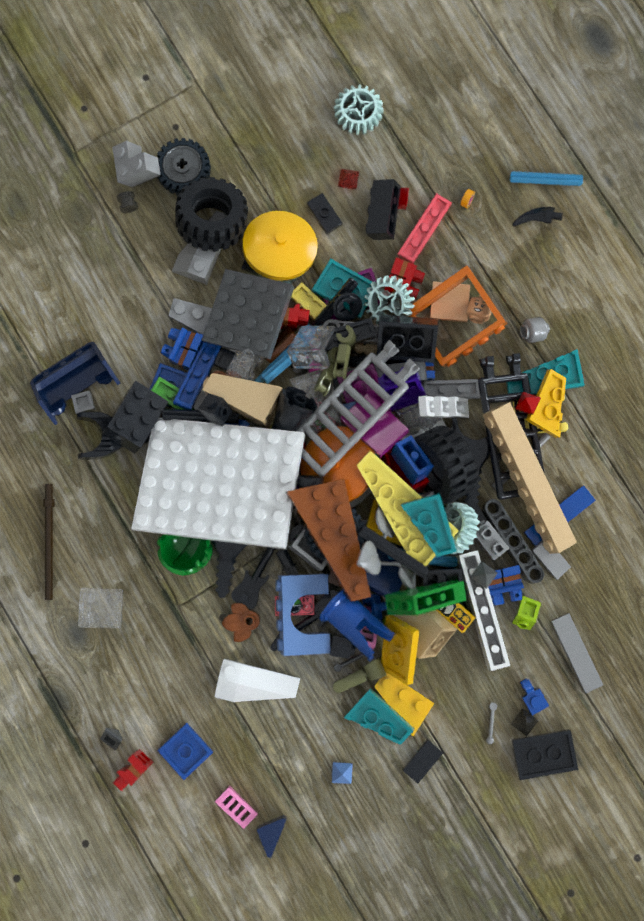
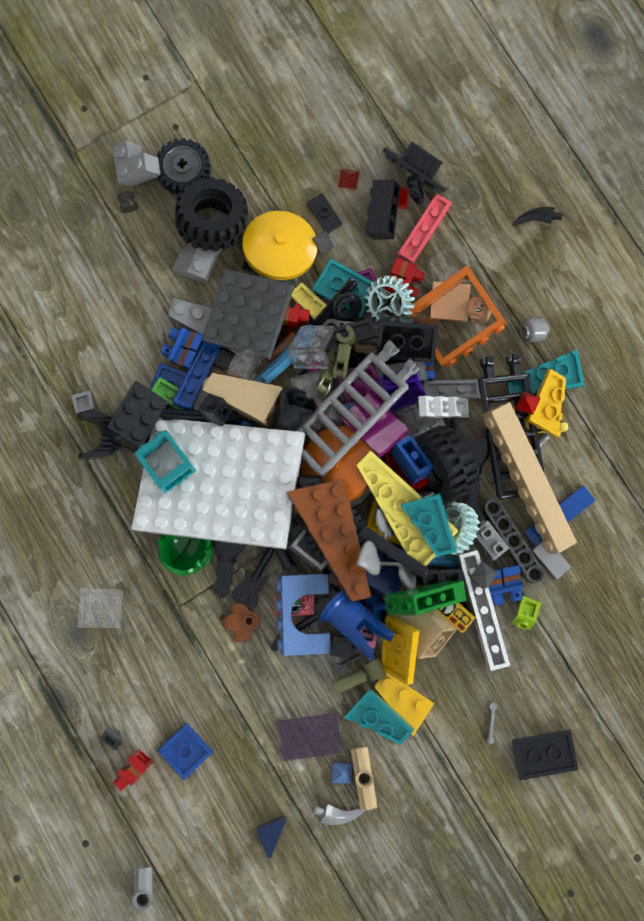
dark blue windscreen [30,342,121,425] -> none
dark brown bar [43,484,55,600] -> none
white wedge [215,659,300,702] -> none
bright pink slope [215,786,258,829] -> none
light aqua gear [334,84,384,135] -> none
black tile [402,739,443,784] -> none
light orange tile [460,189,475,209] -> none
dark azure axle [509,171,583,186] -> none
clear smoke slope [511,708,538,736] -> none
blue plate [520,678,549,715] -> none
light grey tile [551,613,603,693] -> none
none -> light grey piece [133,866,154,910]
none -> teal window [134,430,197,494]
none -> clear purple tile [278,712,342,761]
none -> dark grey slope [312,230,334,255]
none -> light grey bar [312,804,365,825]
none -> tan piece [351,746,377,810]
none -> black bracket [383,142,448,193]
none -> black gear [407,175,425,205]

